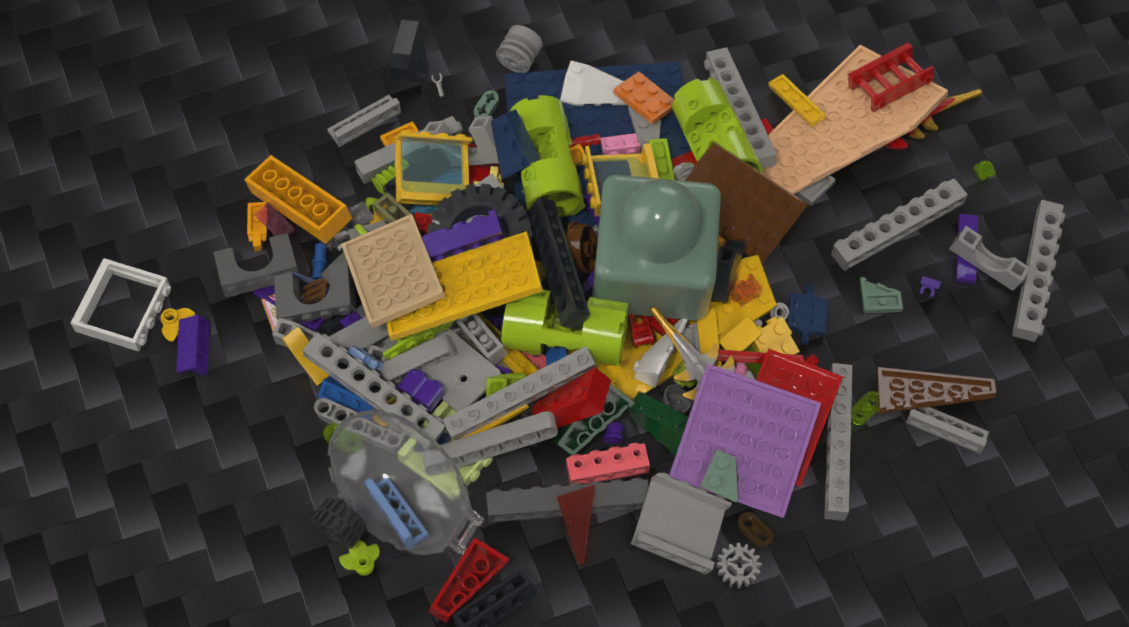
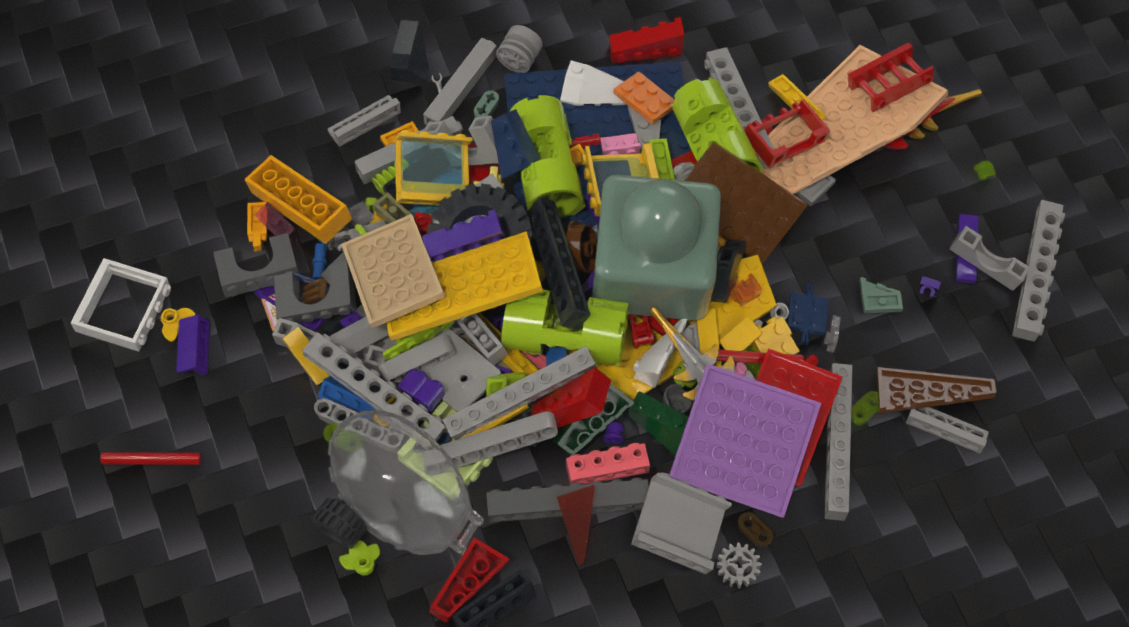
medium blue plate [348,346,383,371] -> none
medium blue fence [364,477,429,550] -> none
sand green wing [700,449,738,502] -> none
light grey brick [831,179,968,271] -> none
none -> red axle [100,452,201,465]
none -> light grey brick [423,38,497,125]
none -> red wedge [609,17,684,63]
none -> red hinge [742,99,830,168]
none -> clear plate [824,315,841,352]

